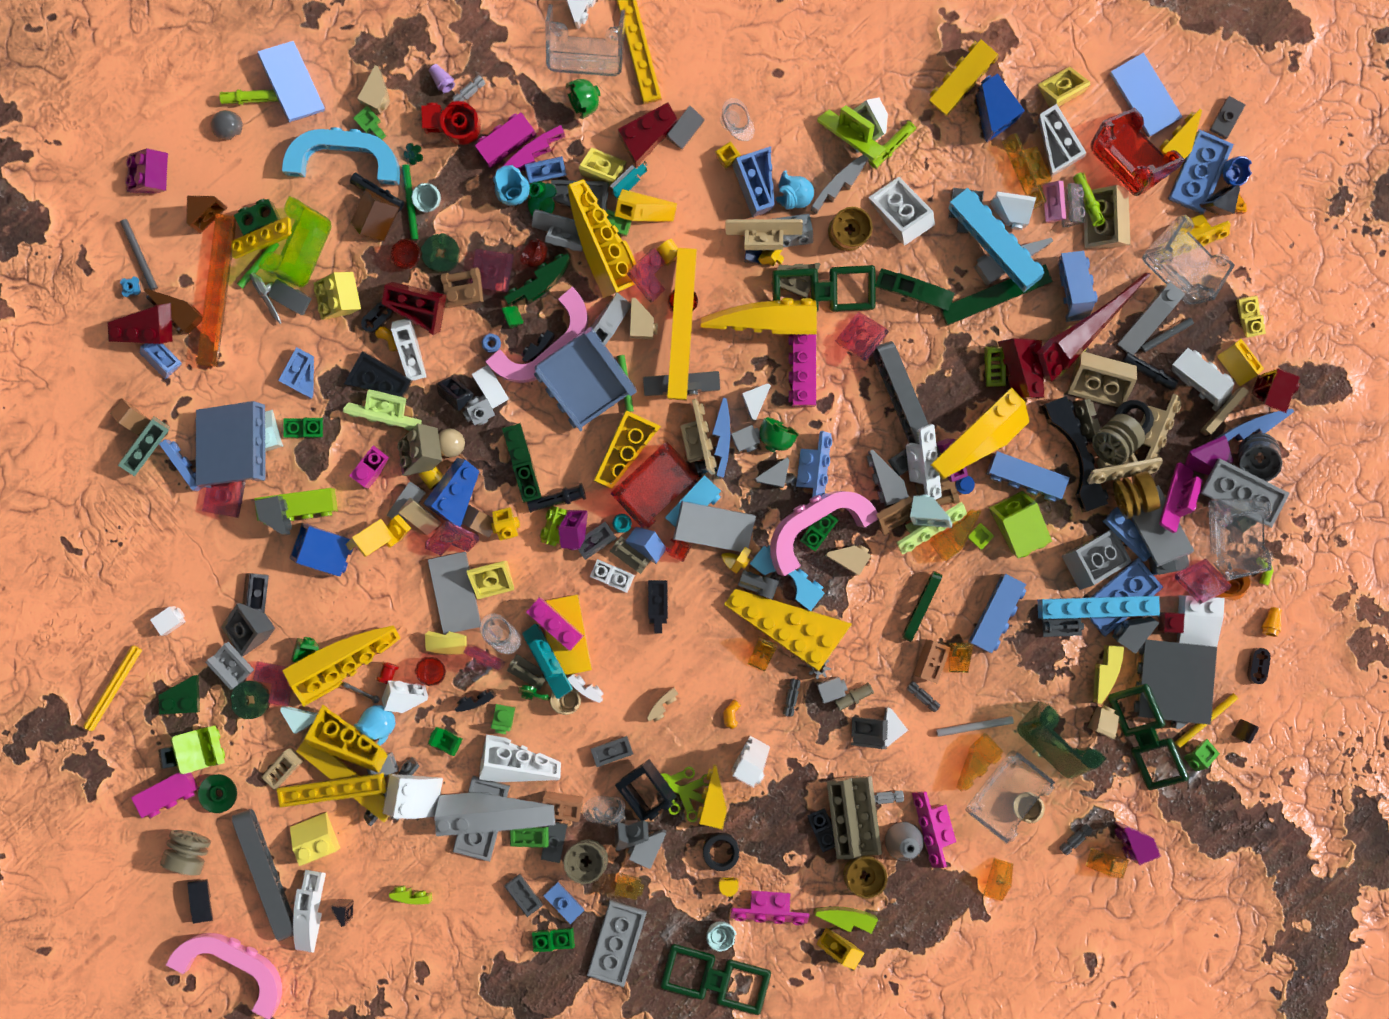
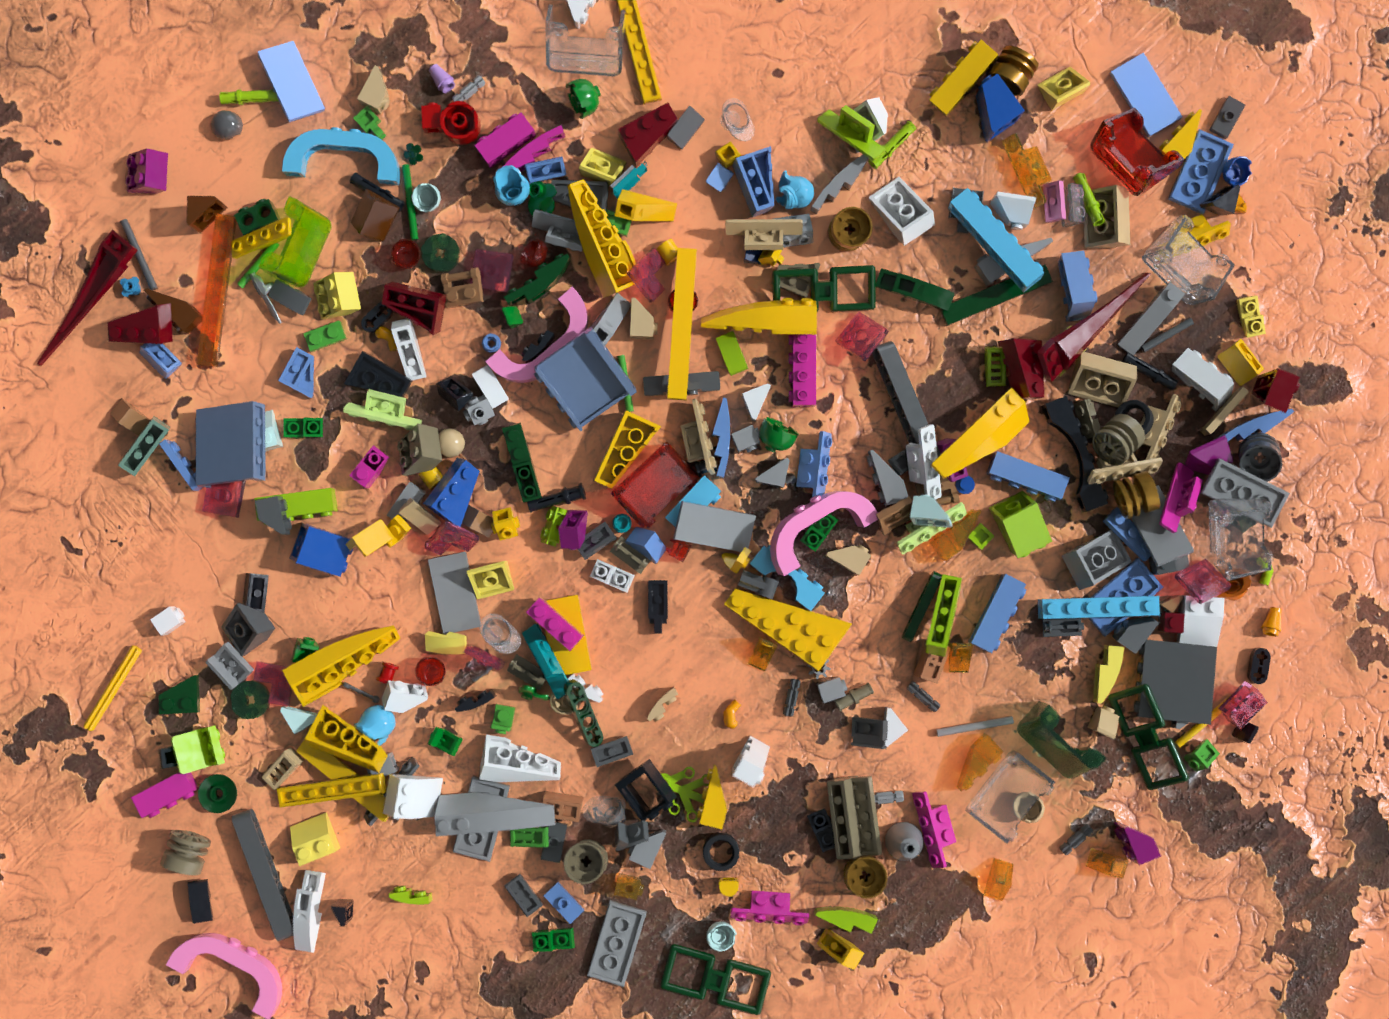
white wedge [1038,104,1086,177] -> none
none -> dark red plate [37,229,138,366]
none -> bright green plate [303,320,347,352]
none -> dark green beam [563,679,604,747]
none -> light blue slope [706,163,734,192]
none -> lime slope [716,331,748,376]
none -> lime brick [926,574,962,657]
none -> pearl gold wheel [988,45,1039,96]
none -> medium nougat slope [1159,595,1183,613]
none -> clear pink brick [1218,681,1268,730]

